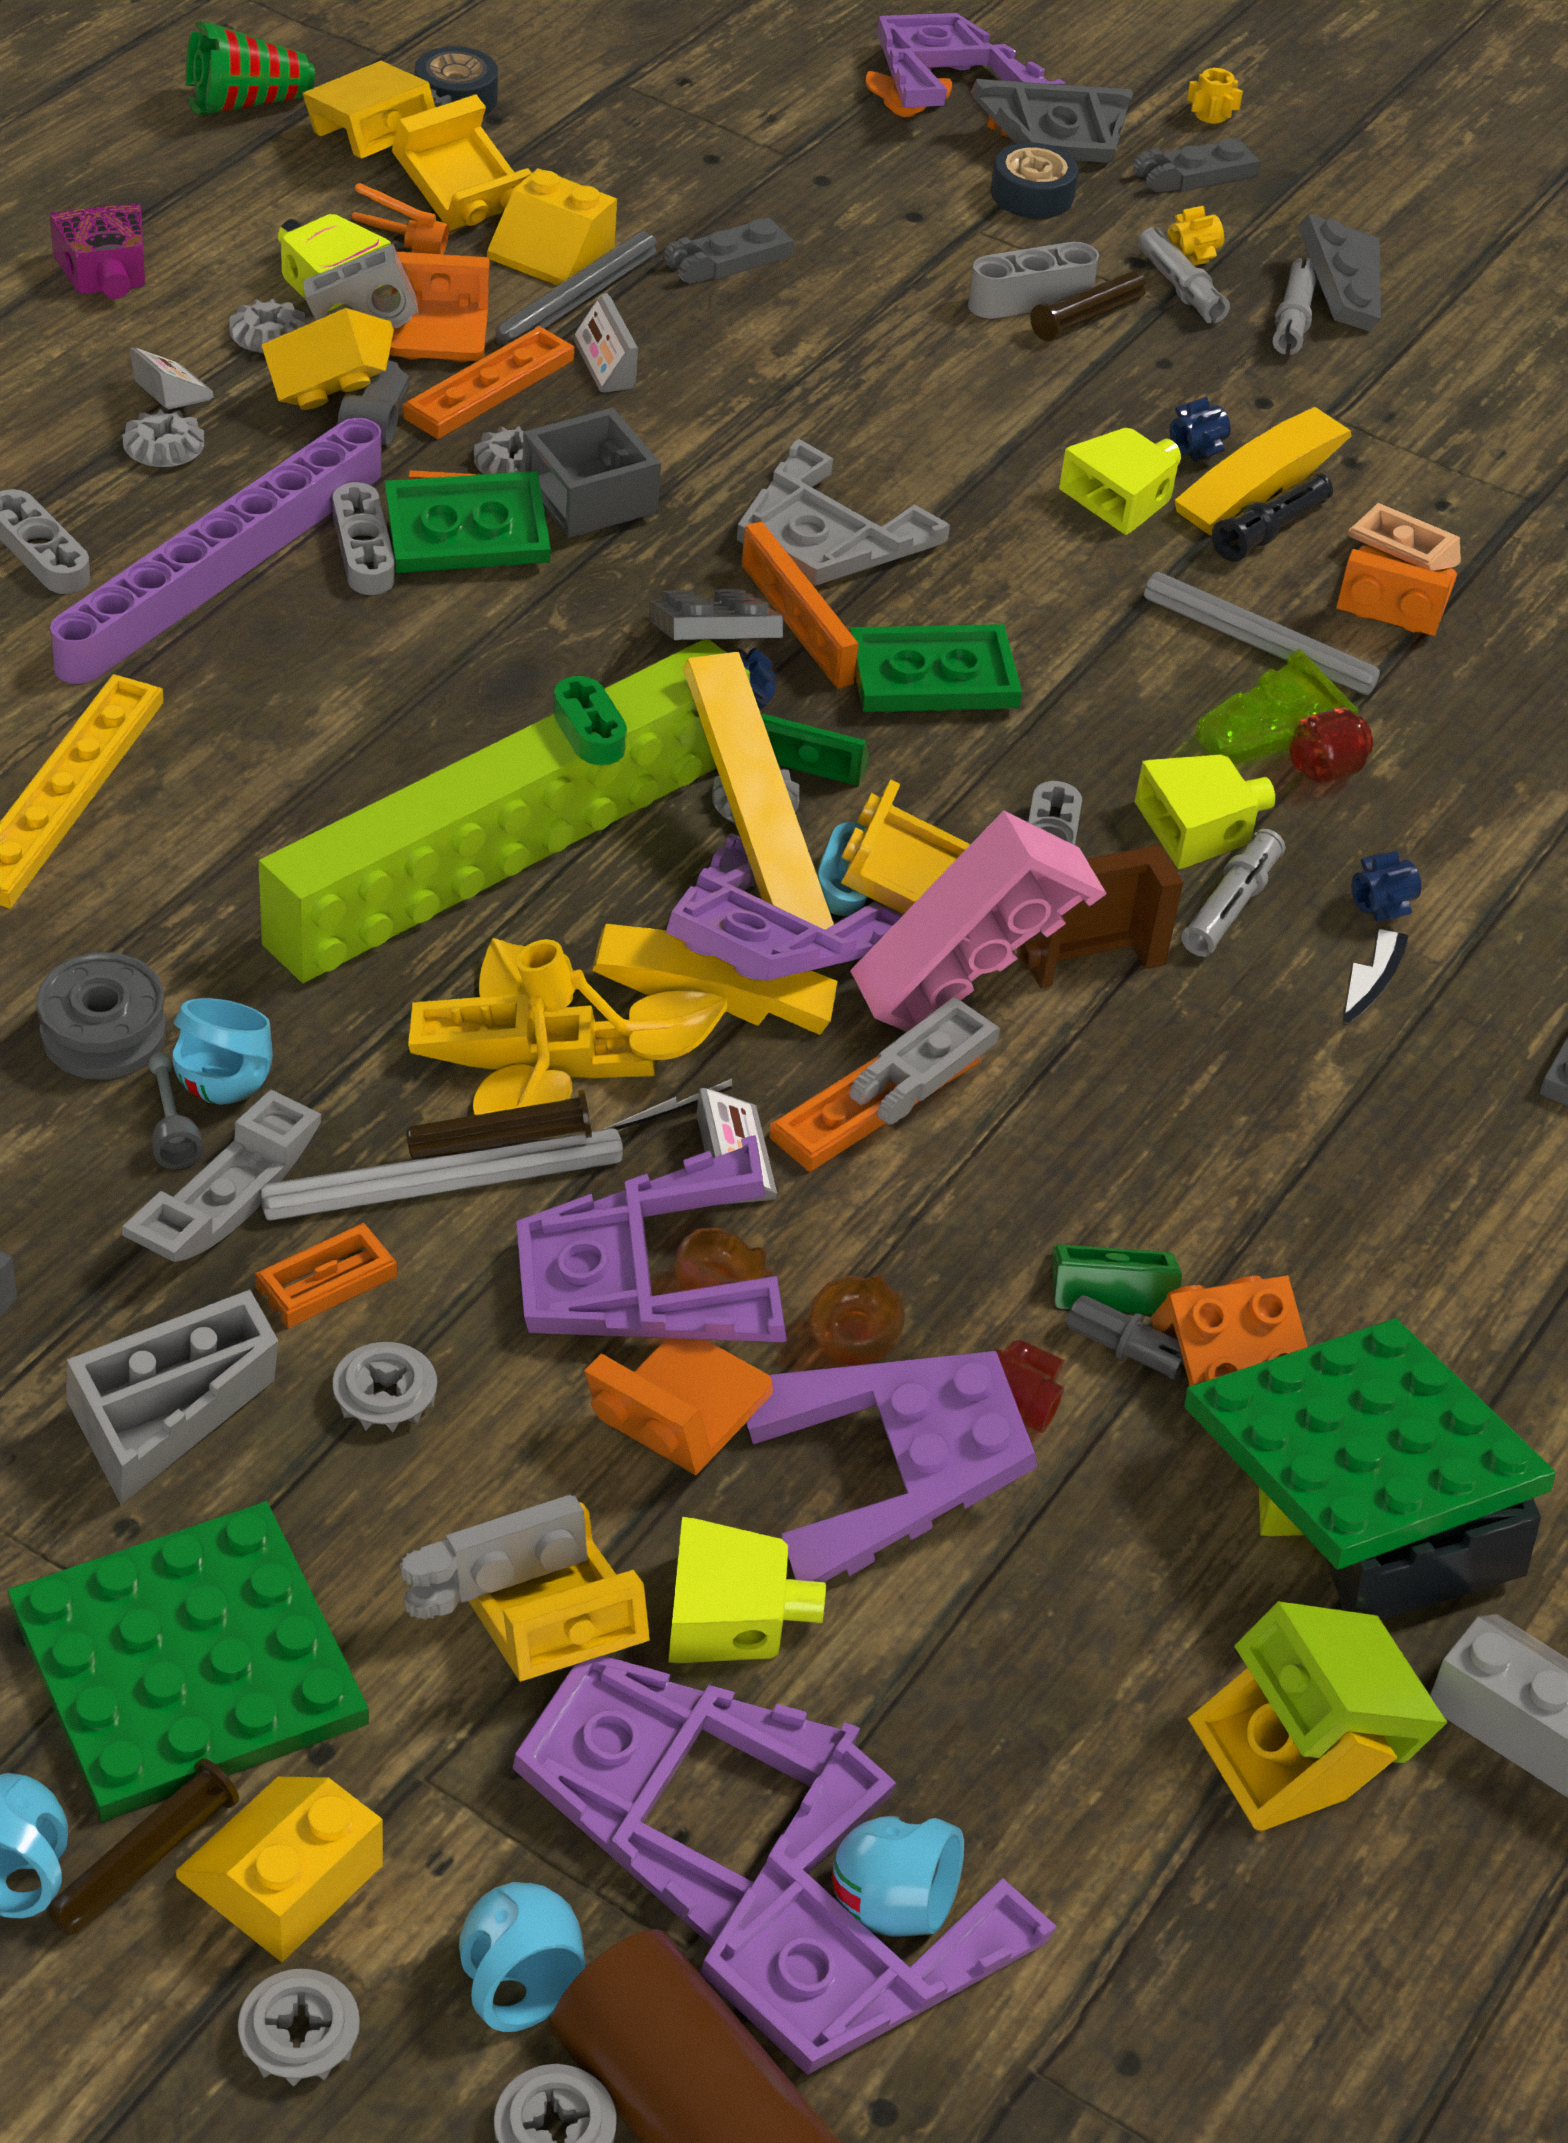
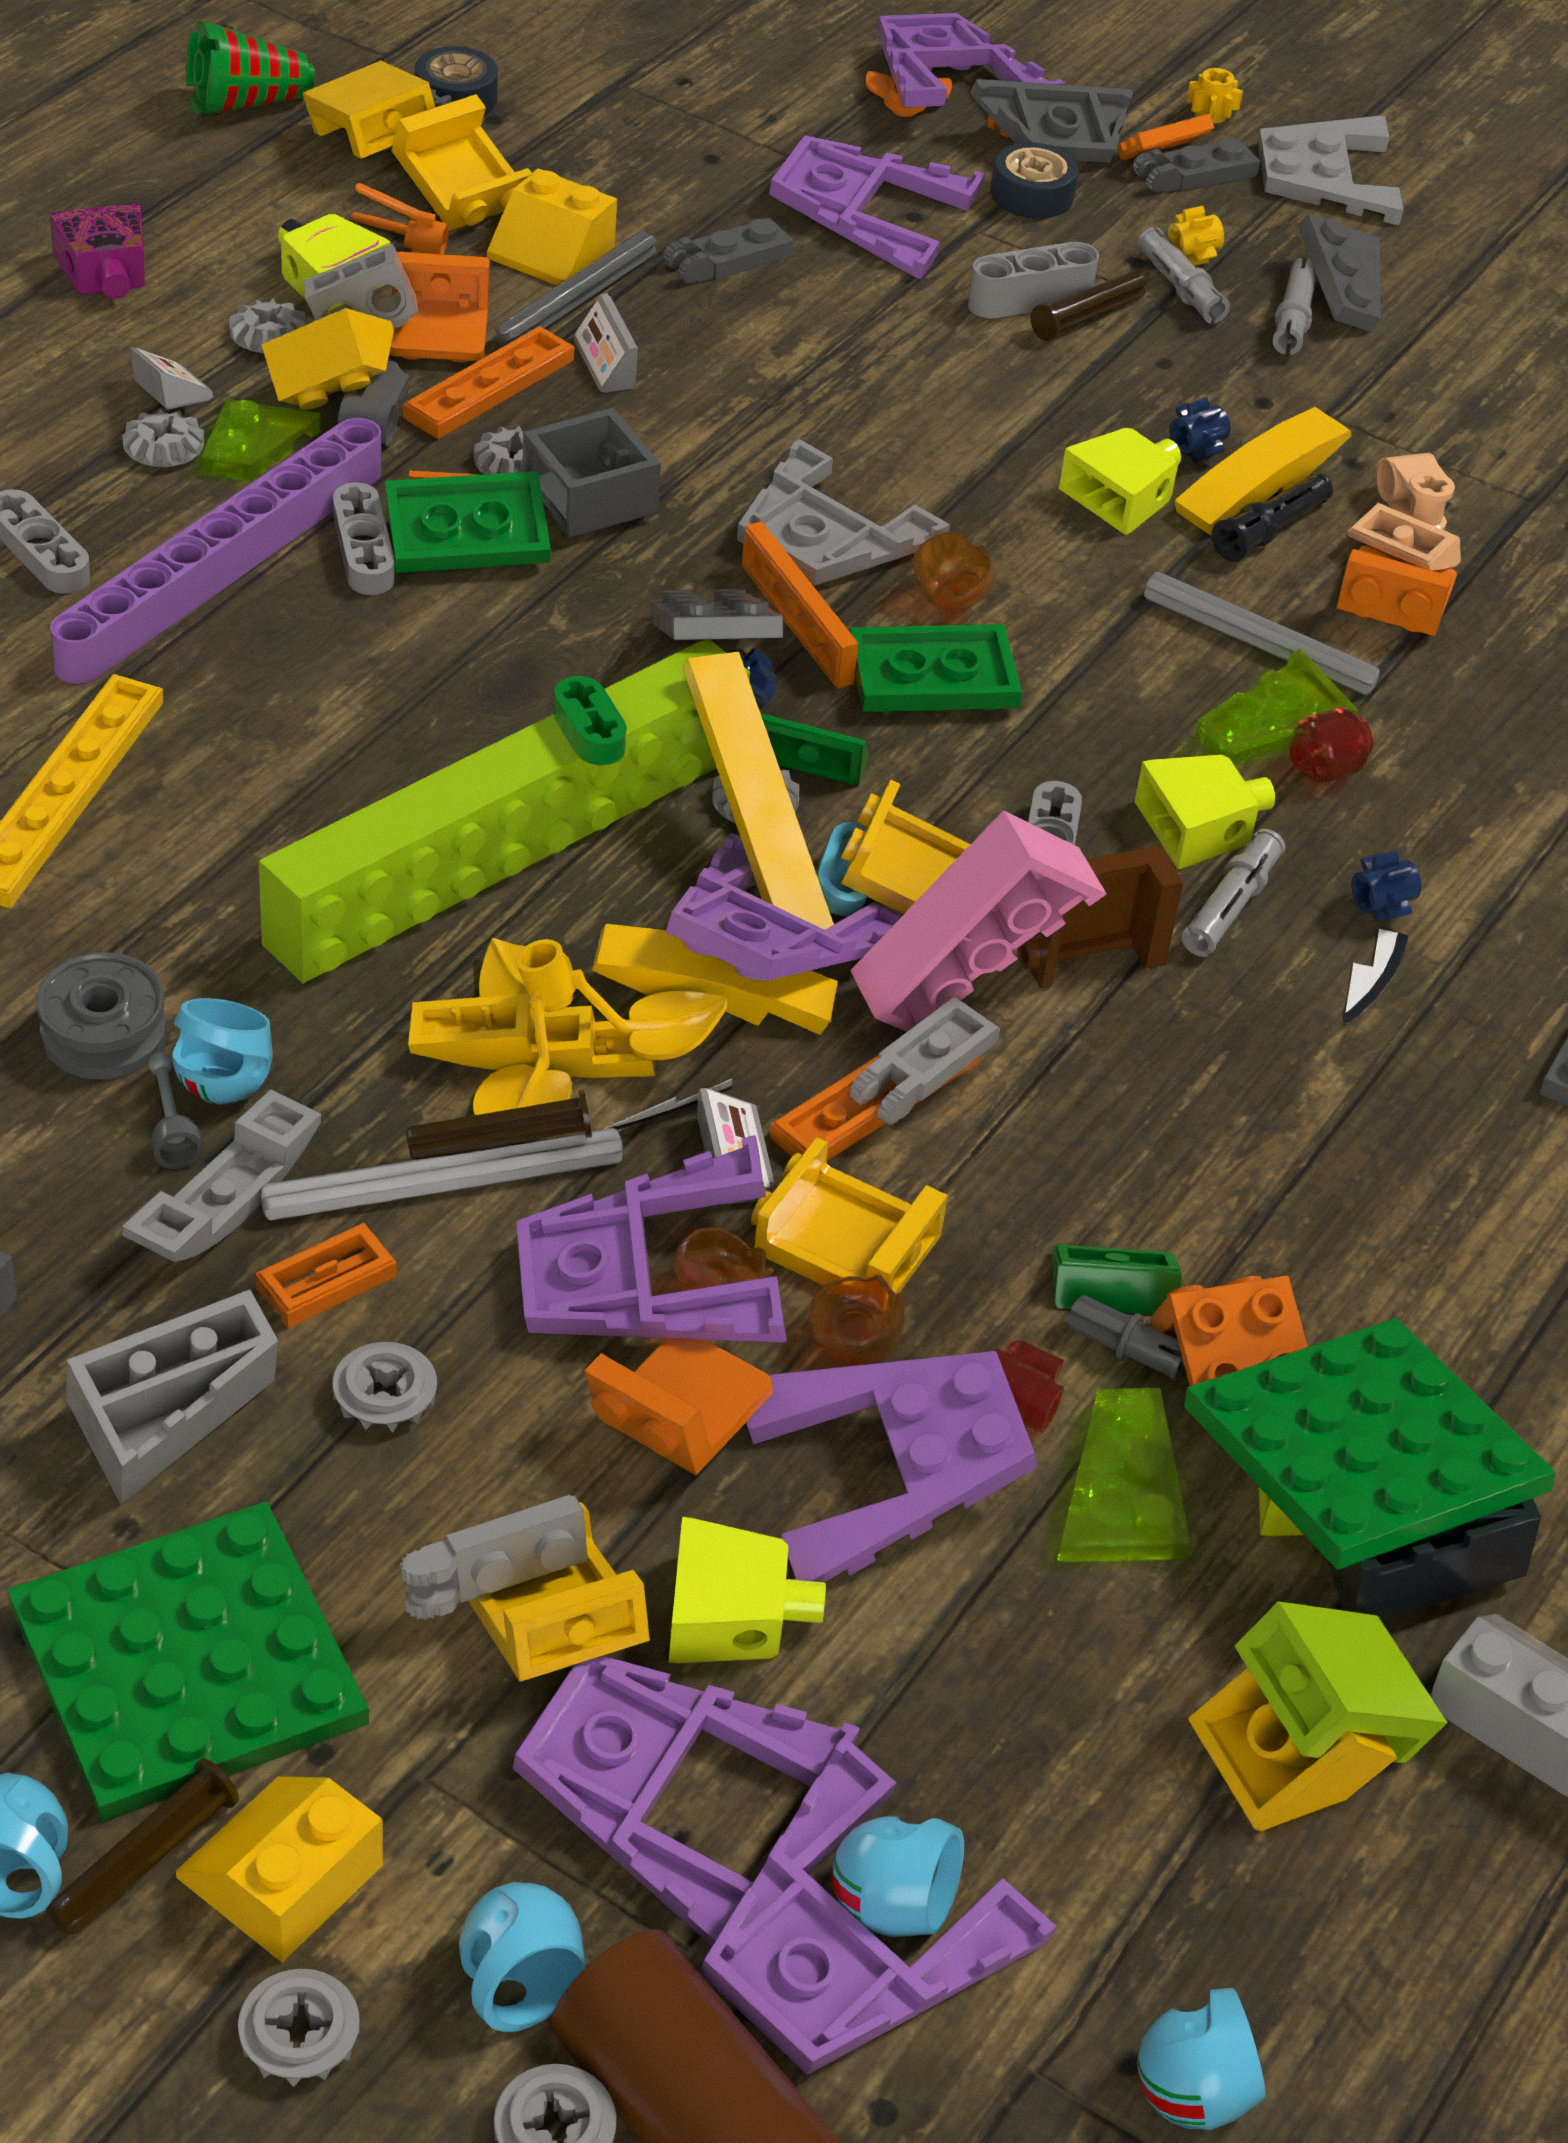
none -> clear neon green wing [201,399,321,481]
none -> yellow panel [751,1137,948,1315]
none -> medium lavender wing [769,136,985,280]
none -> clear orange hair [912,531,995,611]
none -> clear neon green wing [1057,1388,1191,1562]
none -> orange tile [1117,113,1214,161]
none -> medium azure helmet [1137,1988,1266,2130]
none -> light grey wing [1257,116,1404,225]
none -> light nougat piece [1375,453,1455,531]

